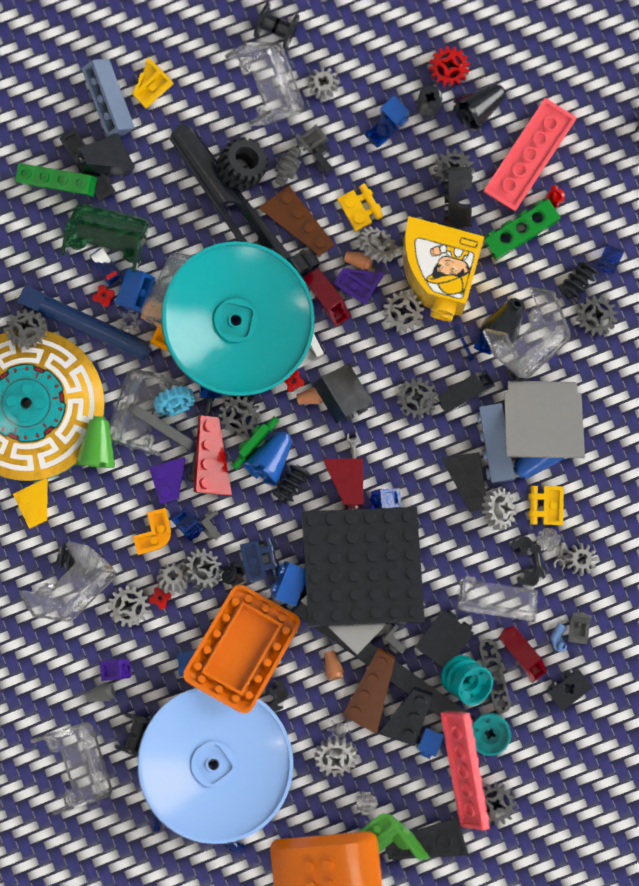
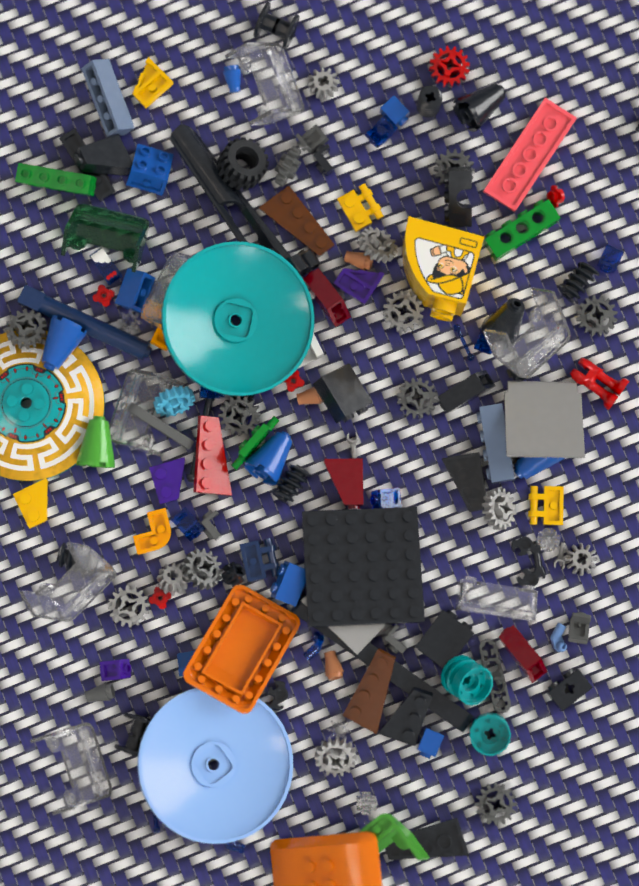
coral plate [440,711,489,831] -> none
none -> blue cone [41,315,87,371]
none -> blue bracket [126,144,174,196]
none -> blue cone [223,65,241,93]
none -> clear blue arm [303,632,324,661]
none -> red piece [570,357,630,410]

